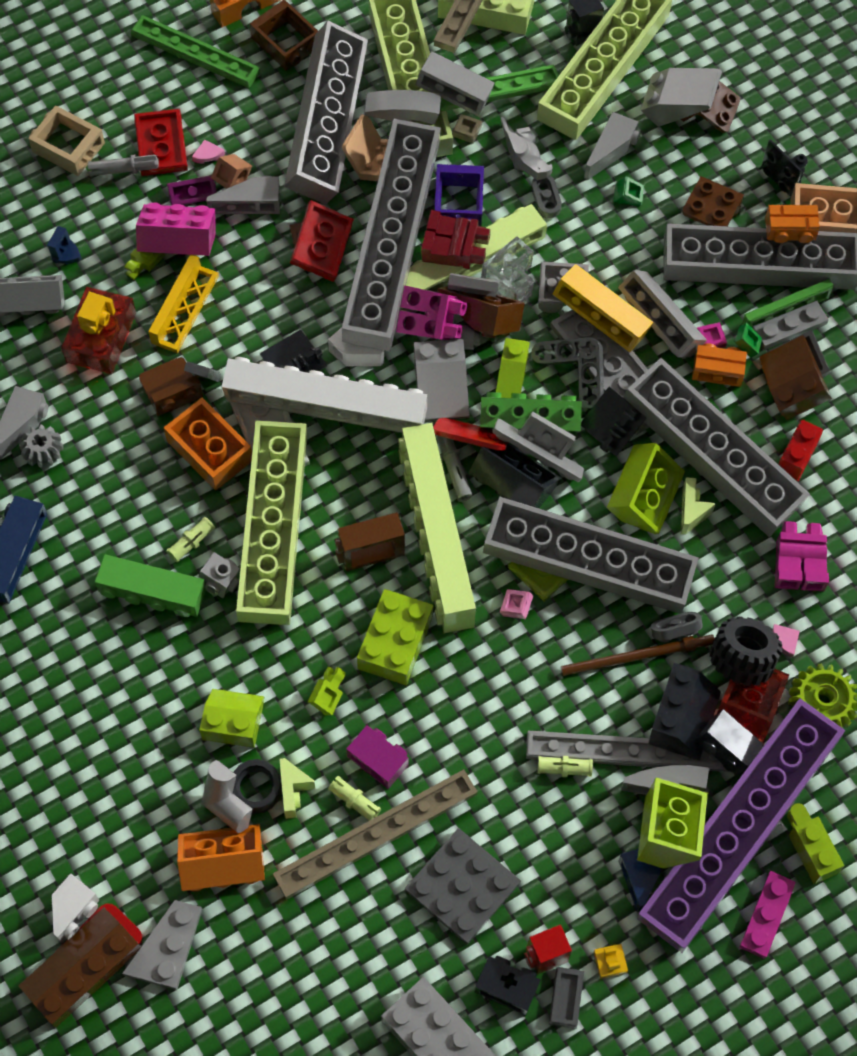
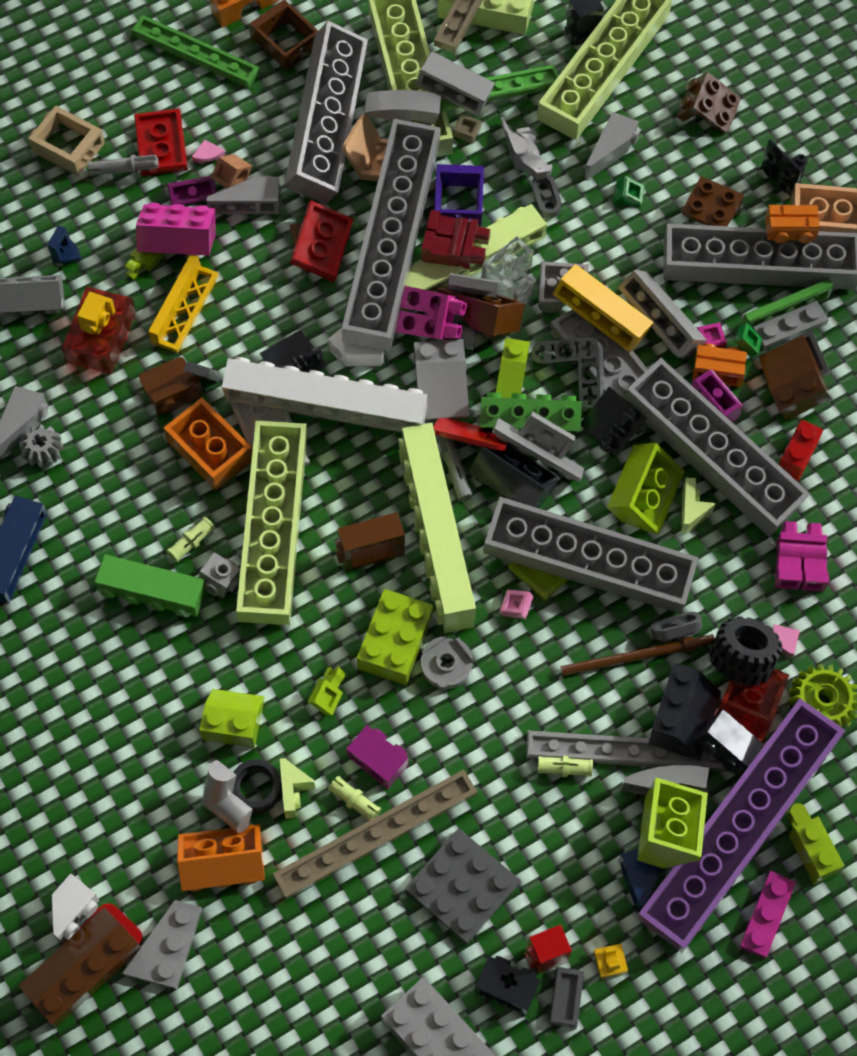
light grey slope [641,68,722,127] -> none
none -> light grey plate [421,637,473,691]
none -> magenta brick [691,369,743,422]

